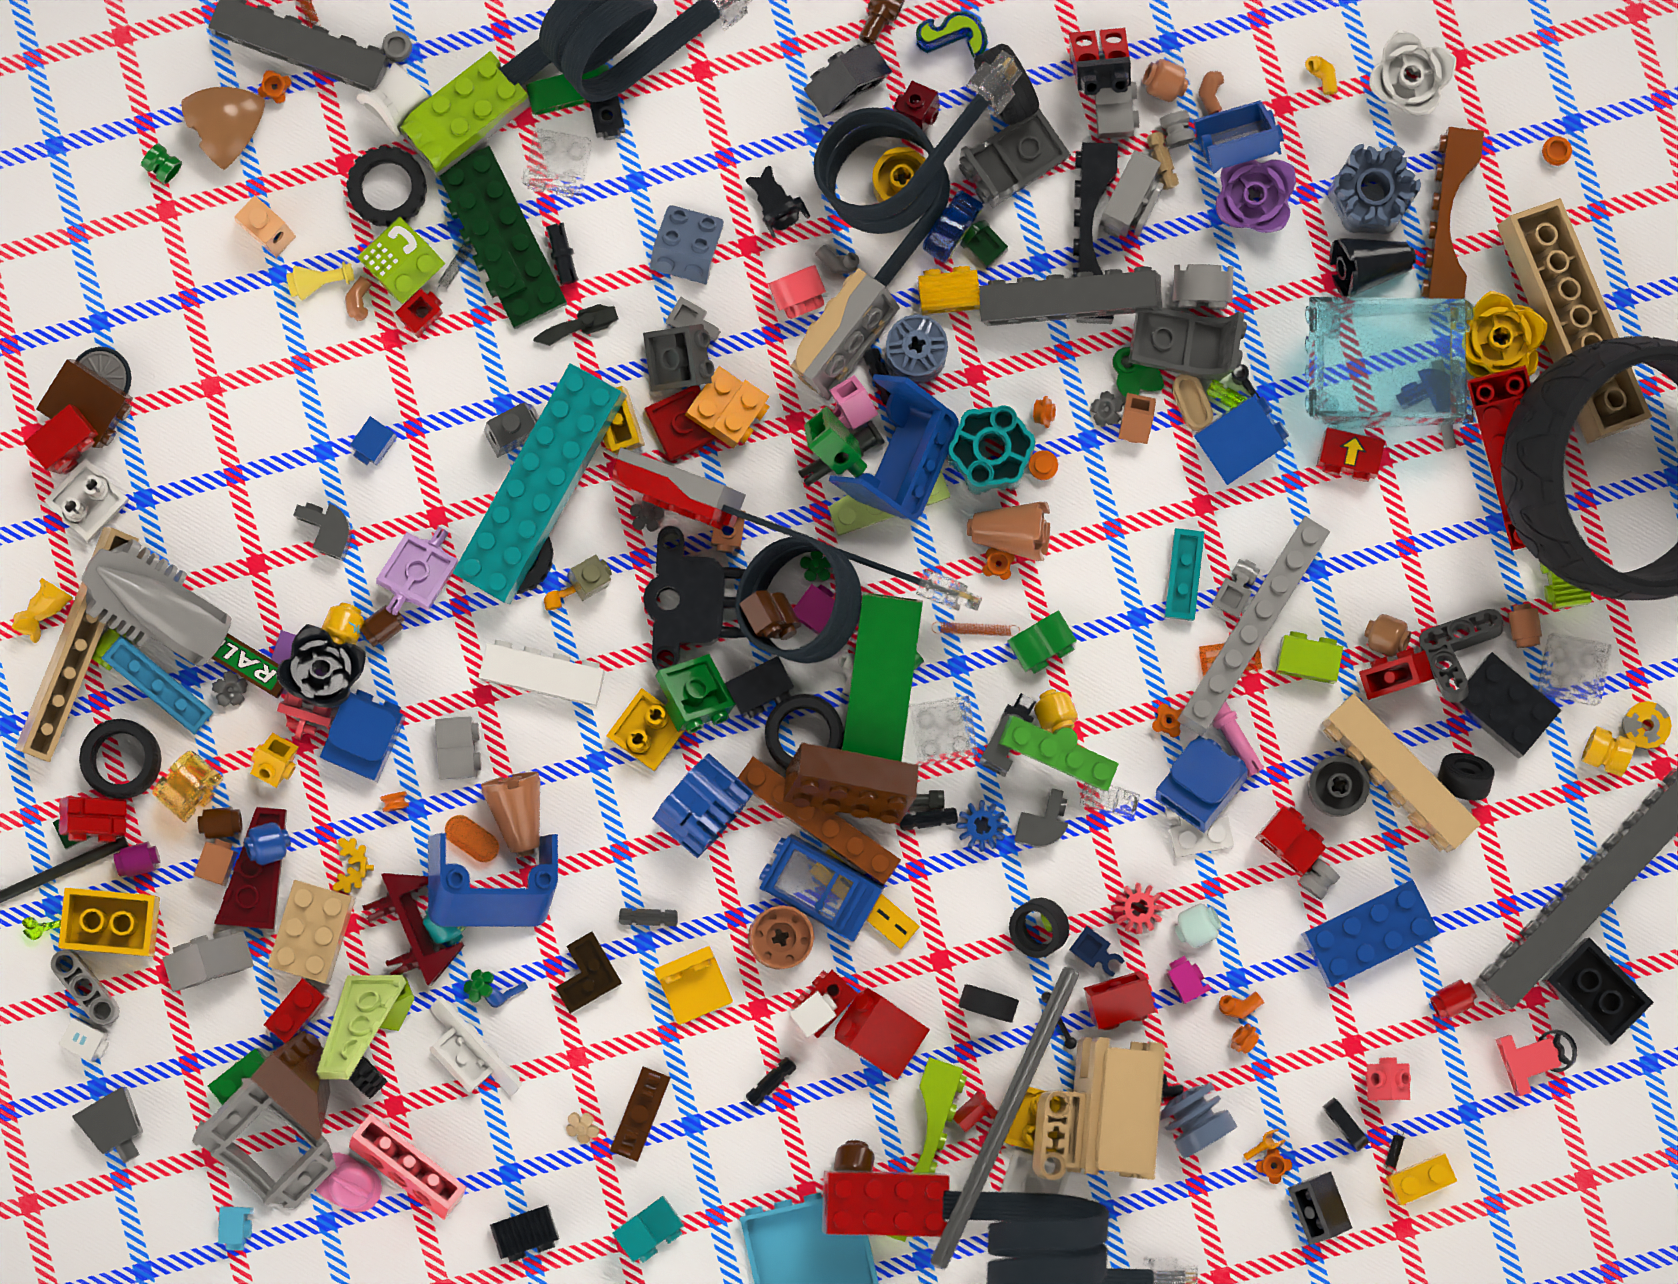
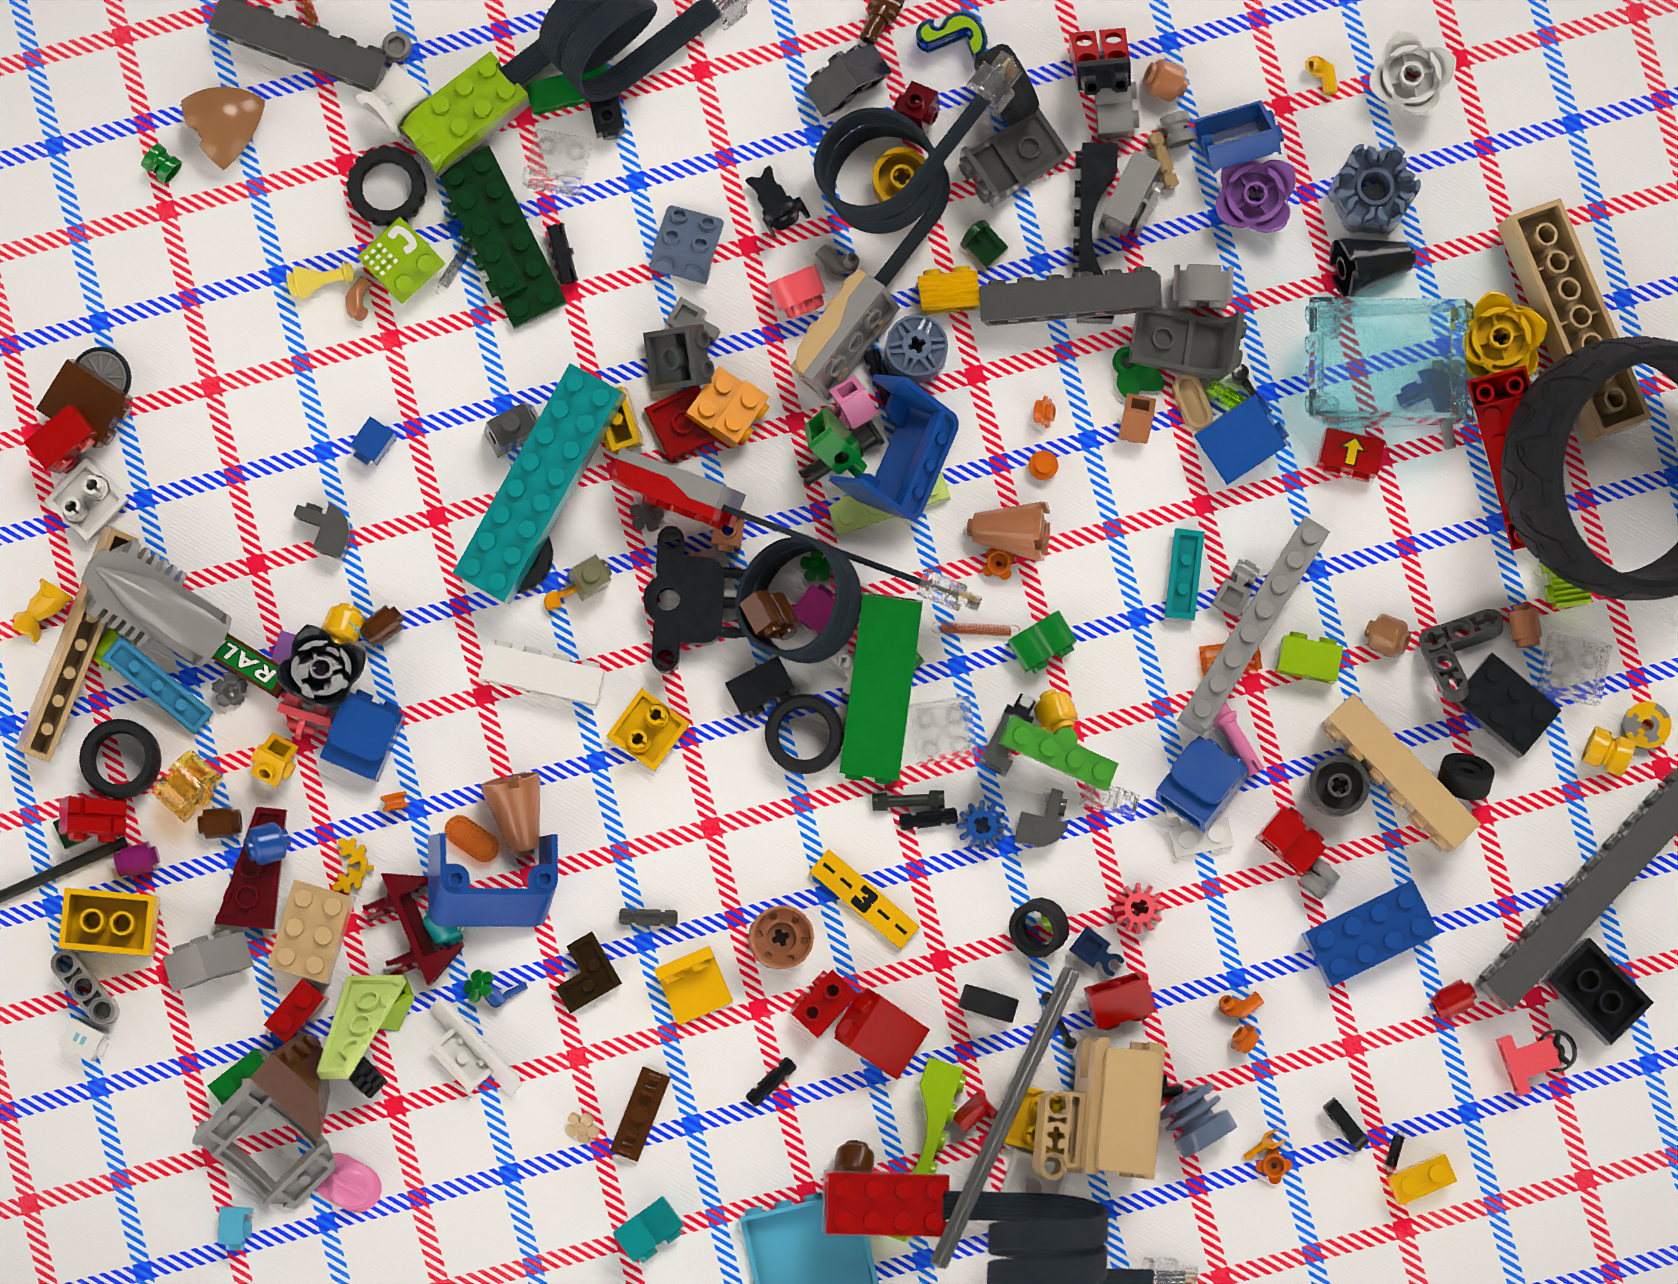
clear neon green hand [22,917,61,940] -> none
dark grey torso [72,1087,143,1164] -> none
nougat brick [194,838,238,887] -> none
light nougat torso [234,195,296,258] -> none
orange plate [258,70,292,104] -> none
coral brick [349,1113,467,1220] -> none
lavender plate [376,527,458,615] -> none
red brick [395,288,443,338] -> none
light grey brick [435,716,482,780] -> none
black brick [490,1204,560,1263] -> none
pearl dark grey piece [533,304,619,346] -> none
blue piece [652,753,754,859] -> none
green plate [655,654,736,734] -> none
dark orange brick [738,756,901,885] -> none
blue door [759,834,886,942] -> none
reddish brown brick [783,742,919,824] -> none
white brick [789,991,837,1038] -> none
clear blue animal [922,190,983,263] -> none
teal piece [947,405,1035,495] -> none
dark grey plant [1090,391,1125,427] -> none
orange plate [1152,704,1183,738] -> none
dark pink brick [1166,955,1211,1004] -> none
light aqua head [1175,903,1222,948] -> none
nougat arm [1198,71,1224,115] -> none
black brick [1288,1171,1353,1245] -> none
red brick [1359,648,1435,700] -> none
coral brick [1366,1057,1411,1100] -> none
dark orange arch [1421,127,1484,310] -> none
orange plate [1542,136,1572,166] -> none

